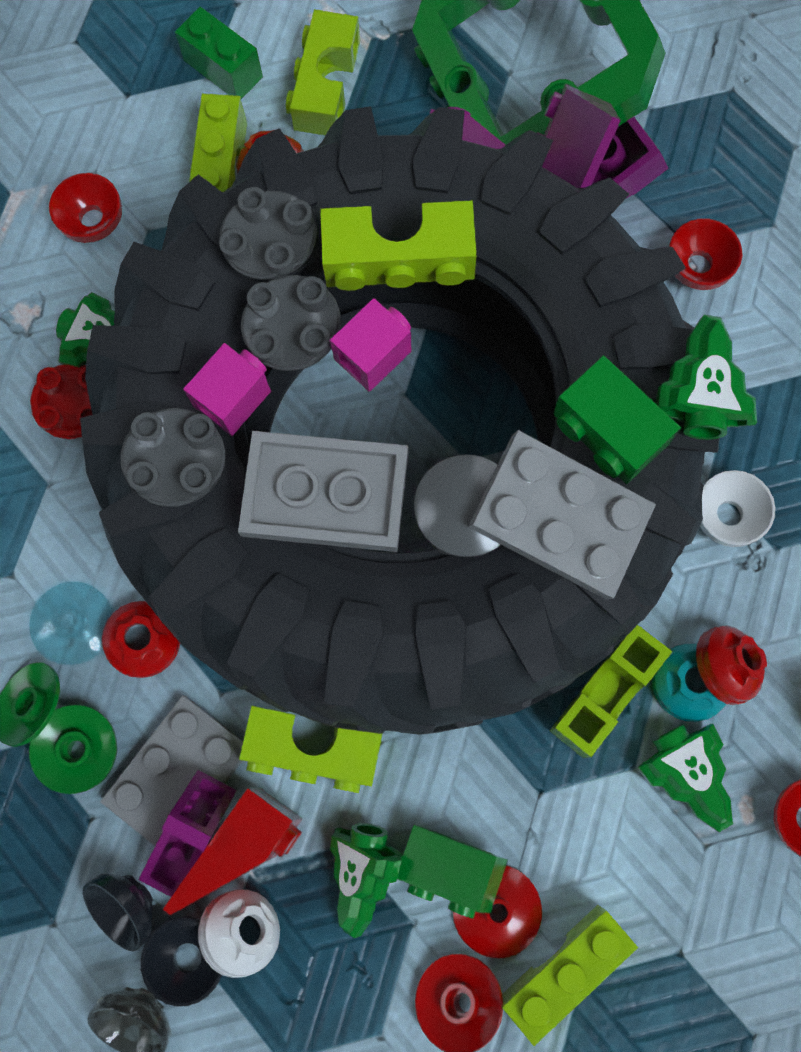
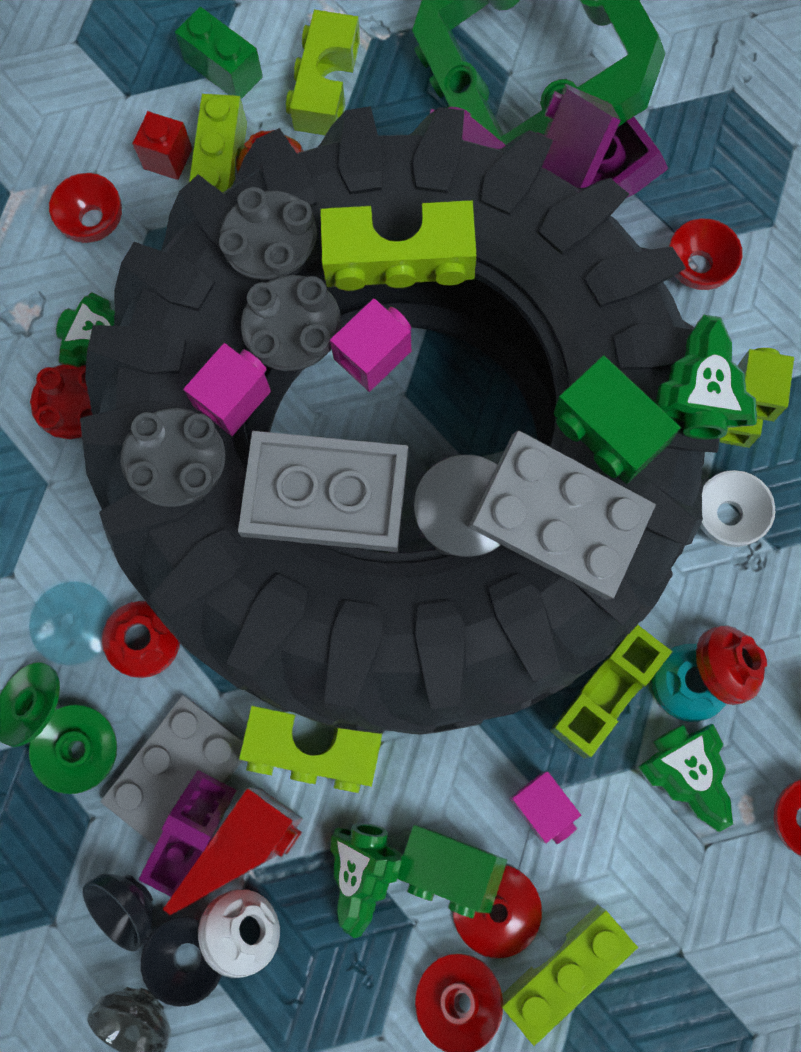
none -> red brick [132,111,193,180]
none -> dark pink brick [509,771,582,845]
none -> lime arch [719,348,794,448]

